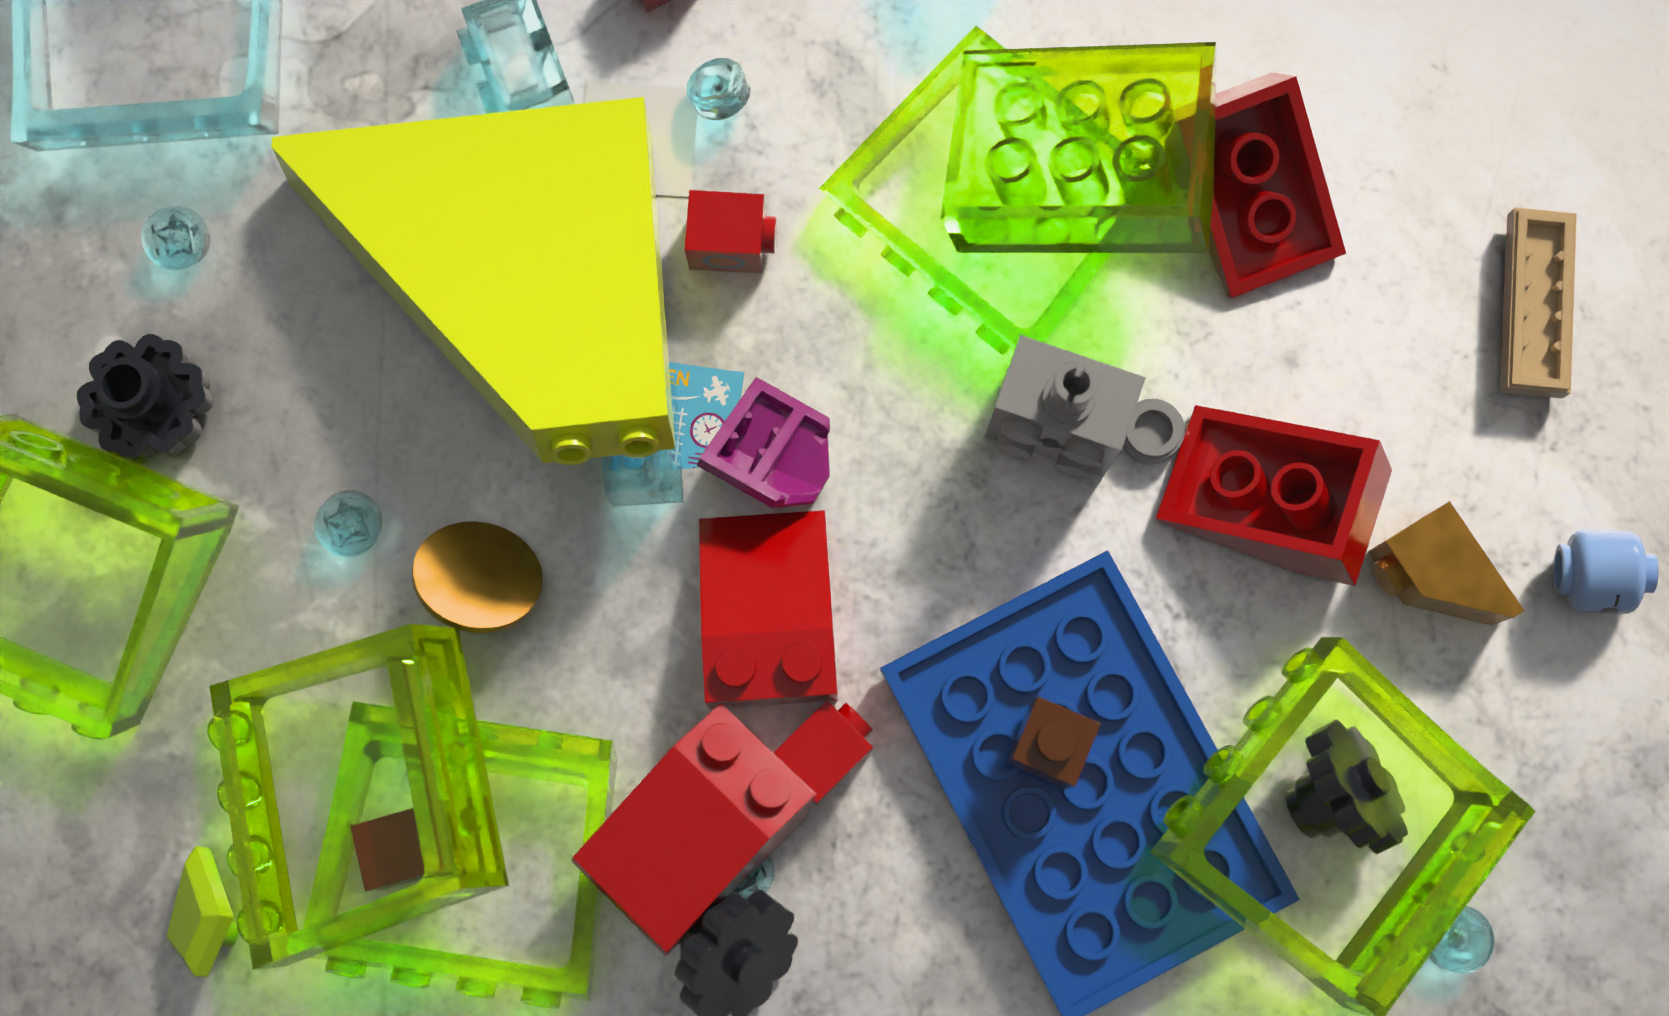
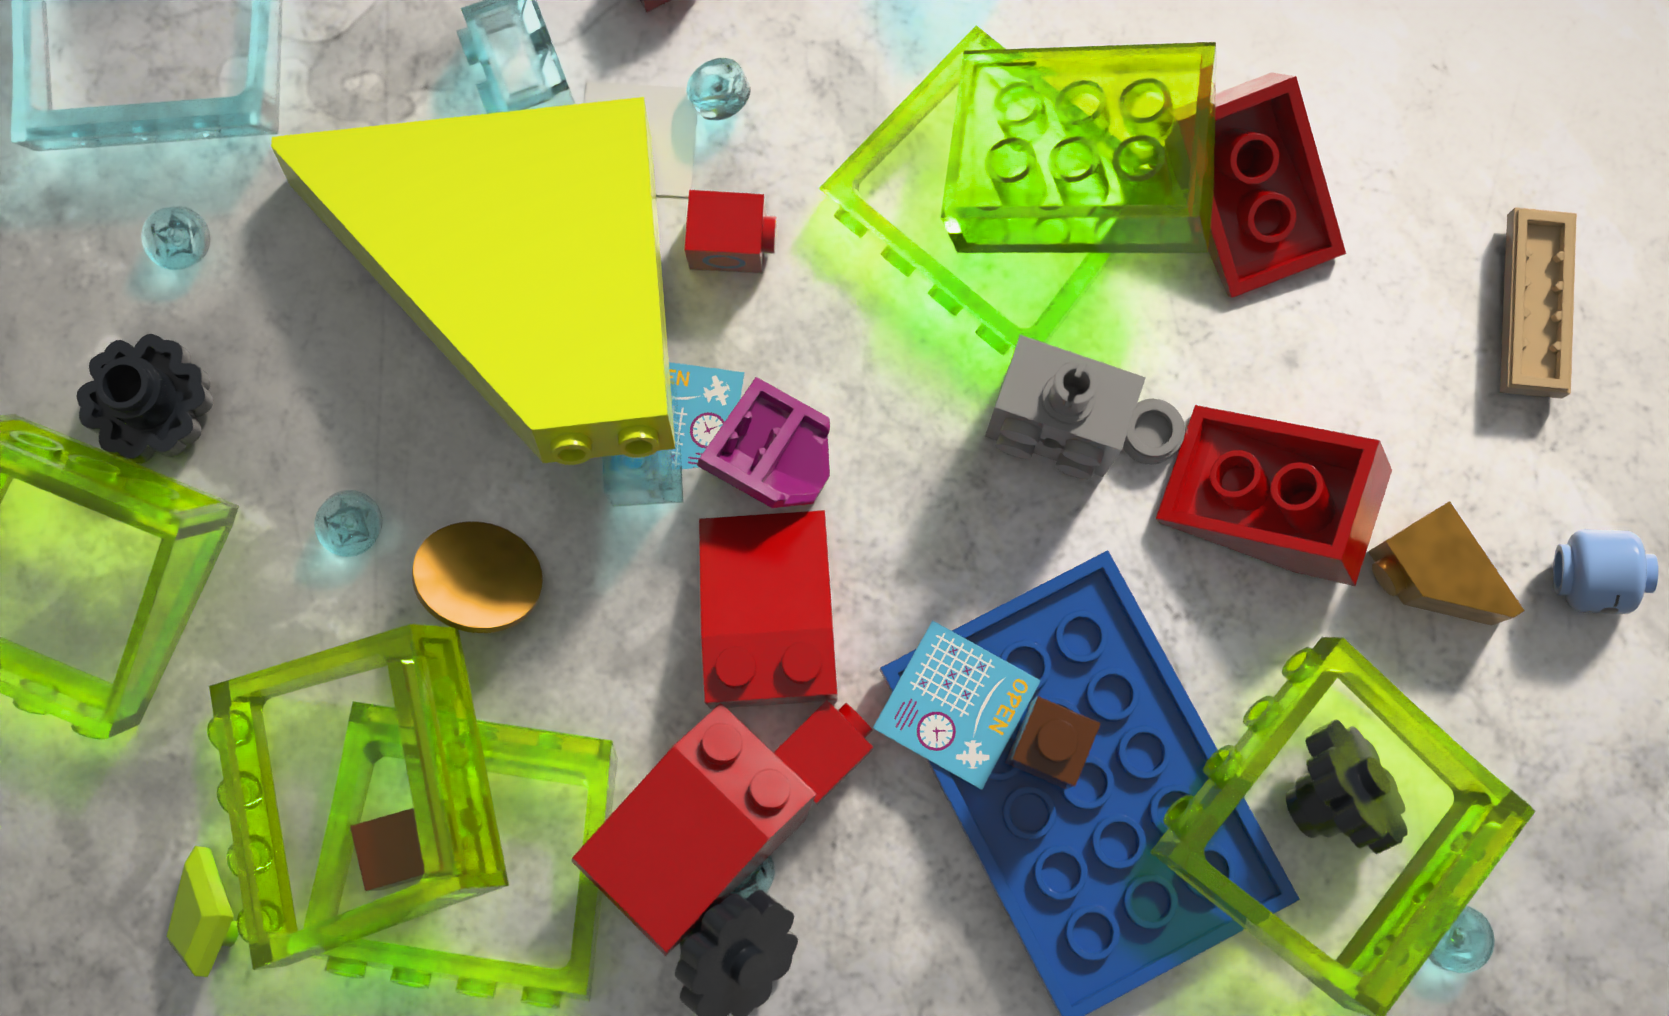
none -> medium azure sticker [873,620,1041,790]

